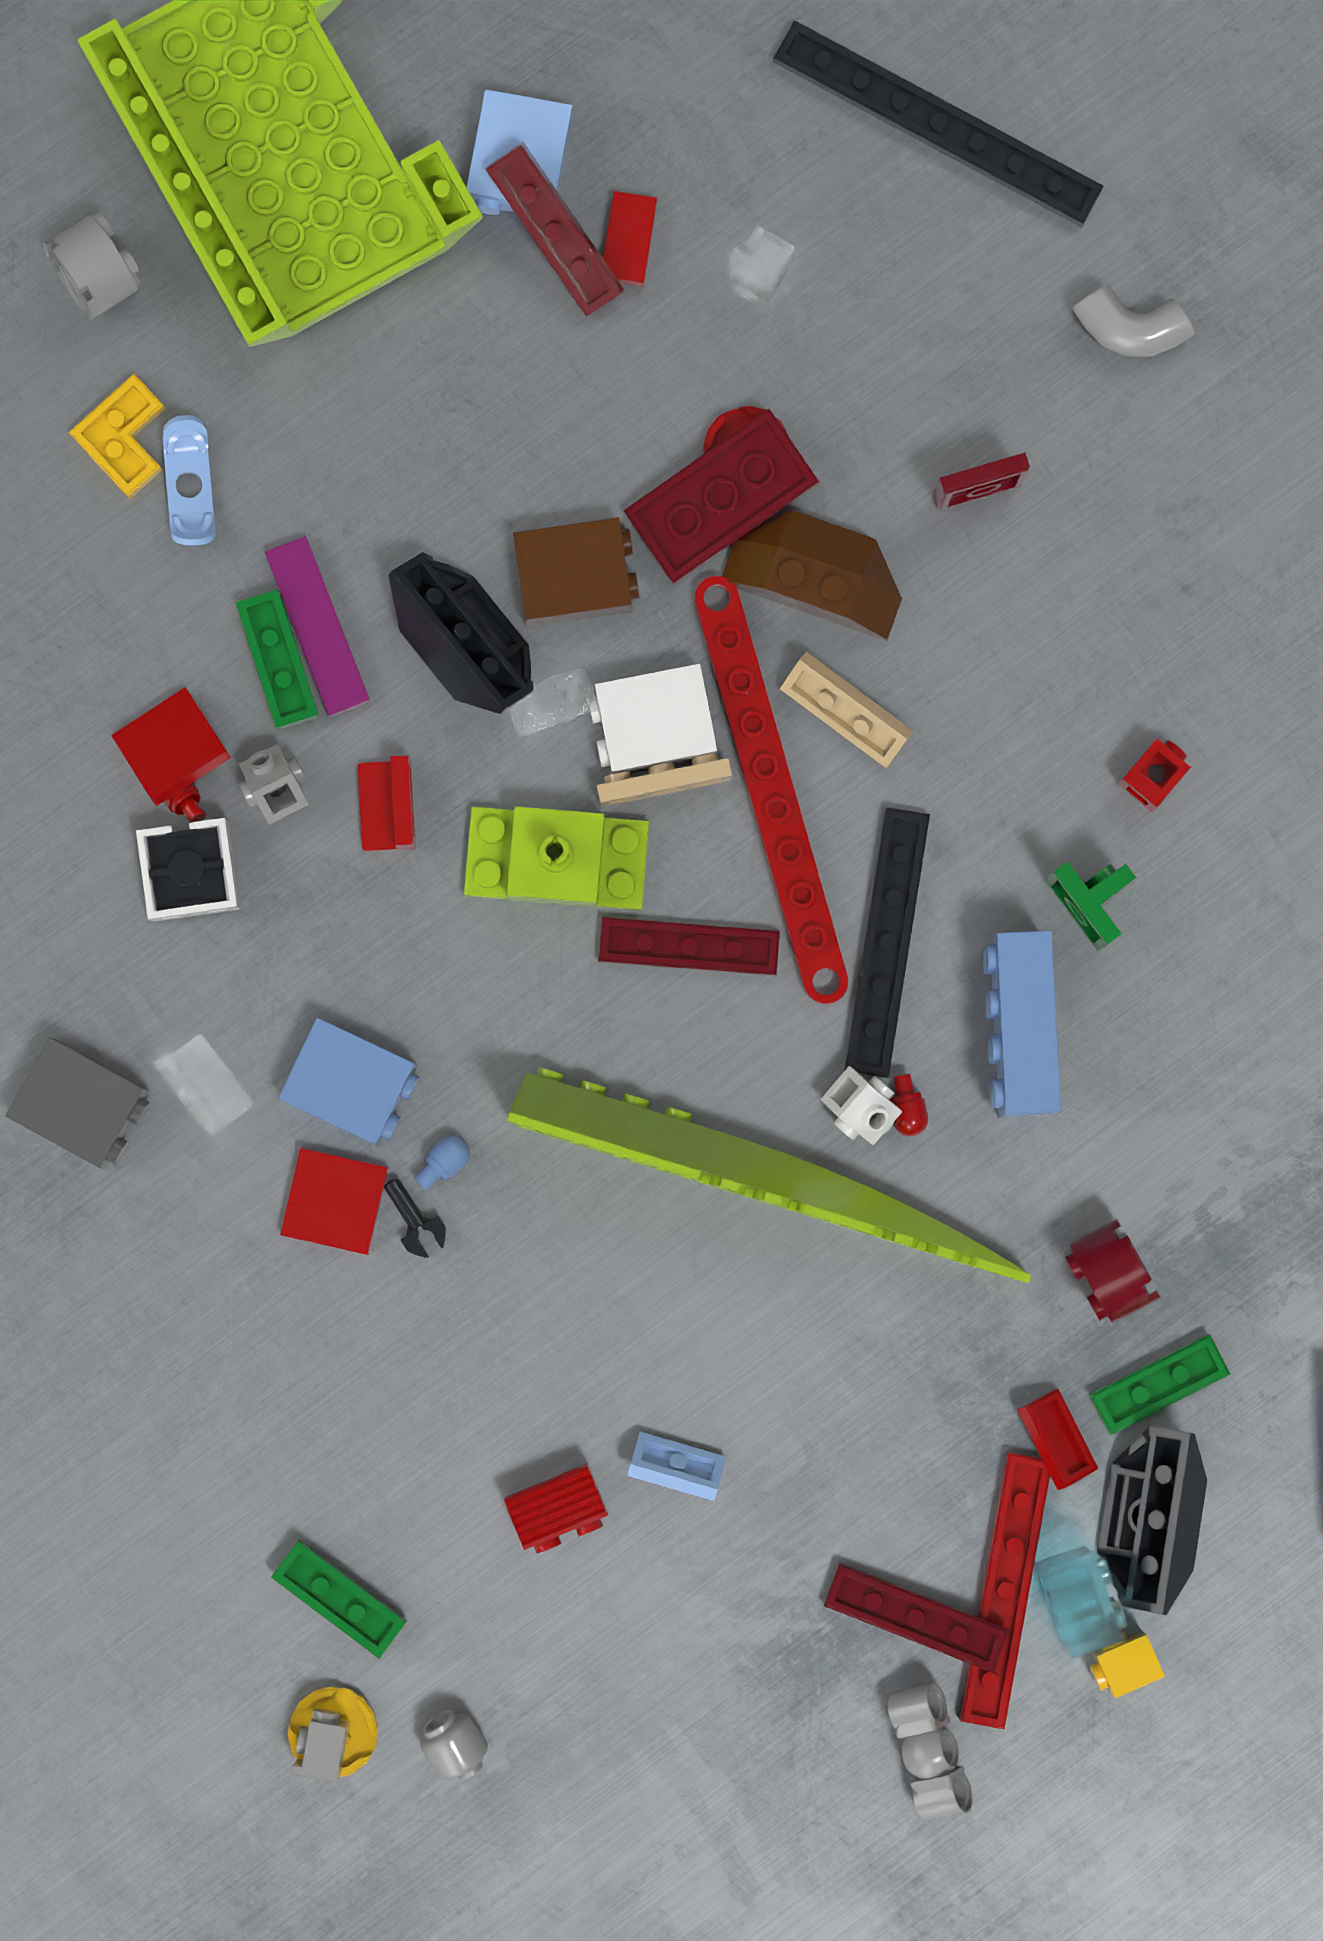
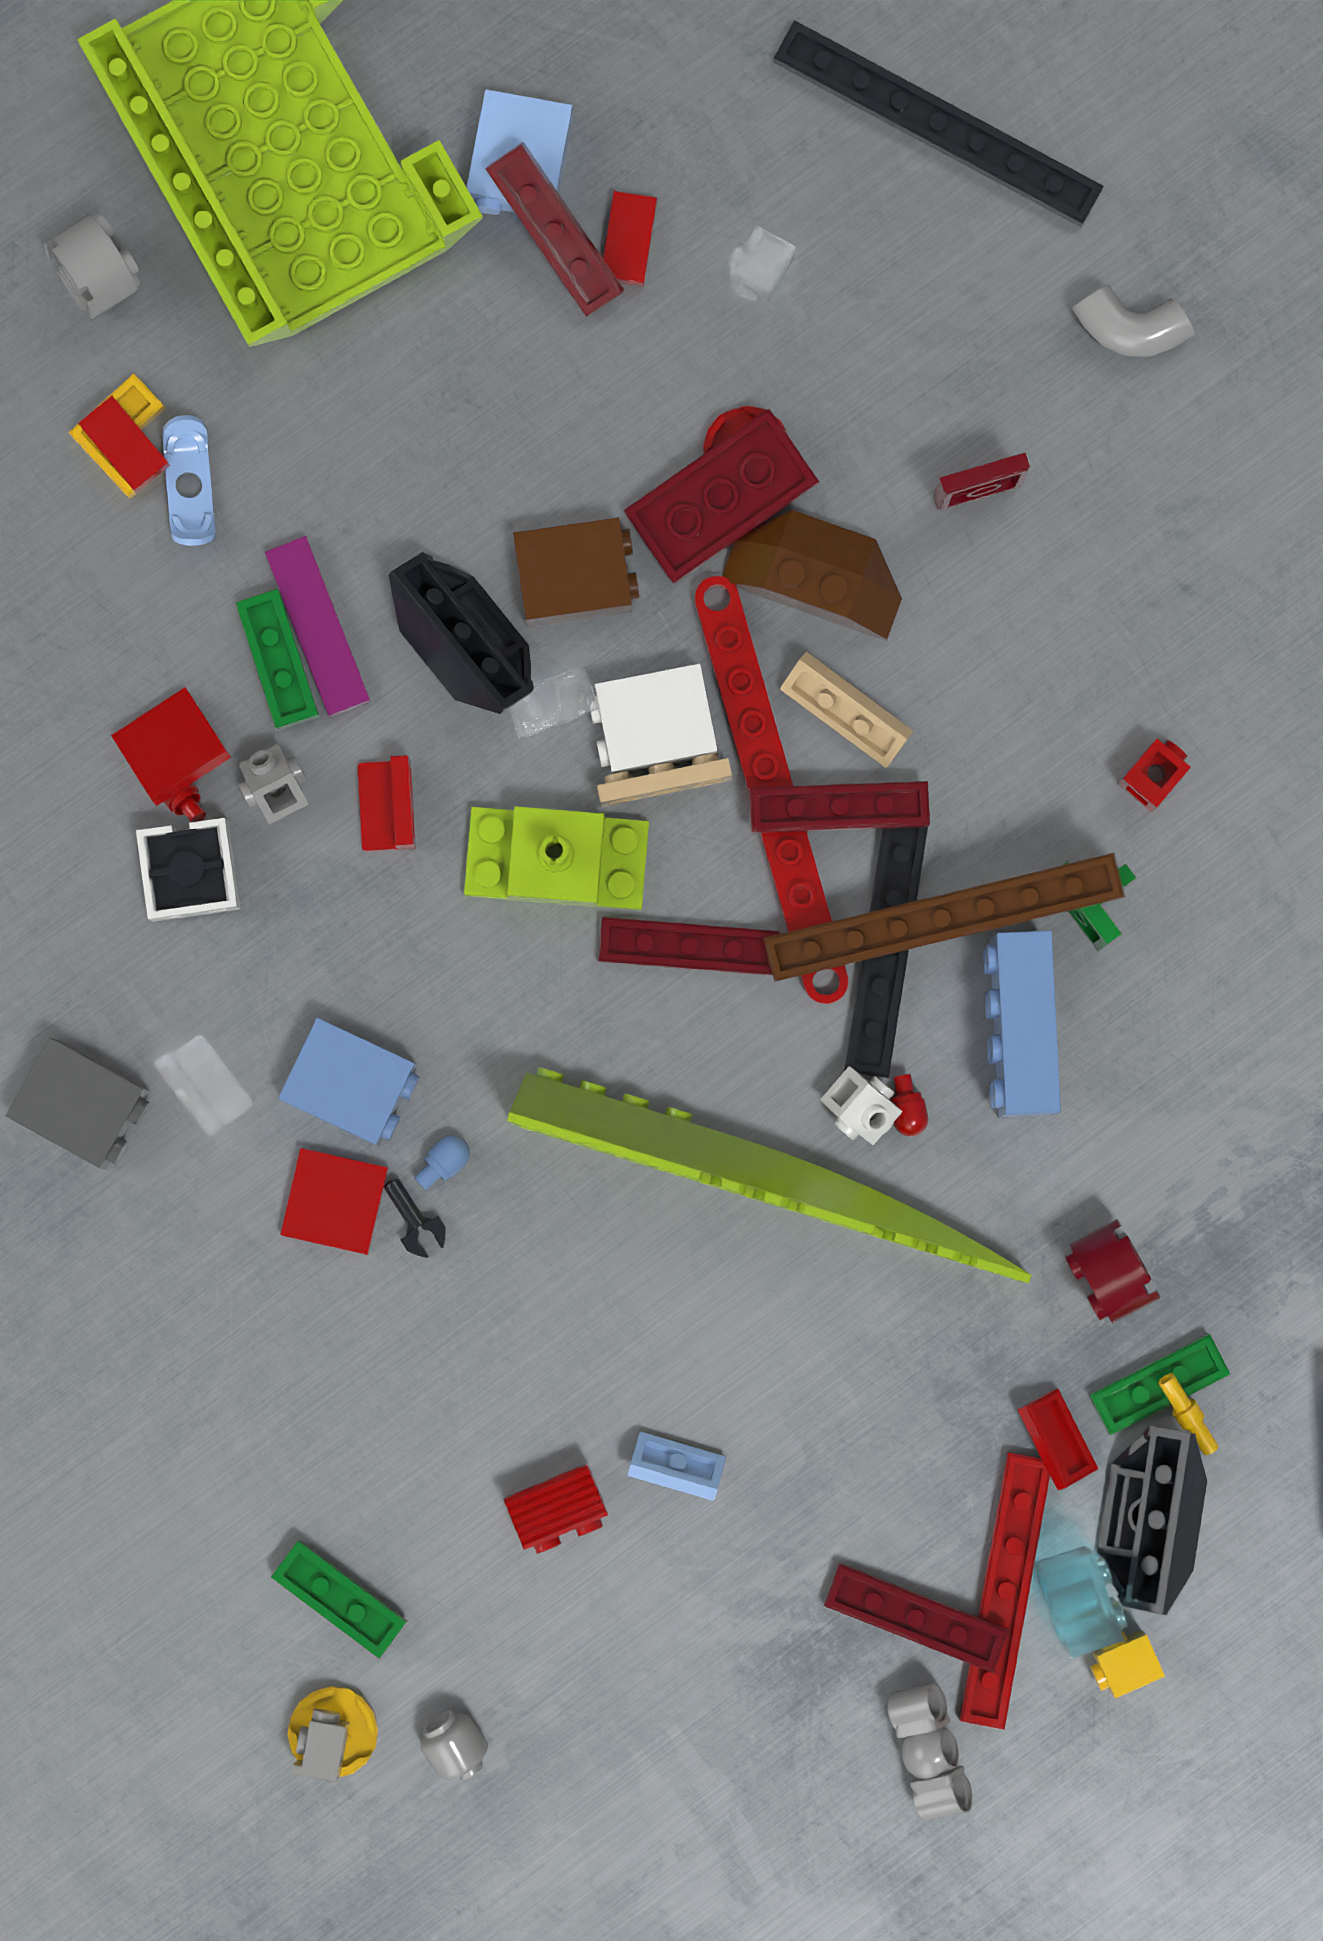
none -> red tile [78,396,170,493]
none -> dark red tile [749,781,930,834]
none -> reddish brown tile [764,852,1125,982]
none -> yellow bar [1158,1373,1219,1455]

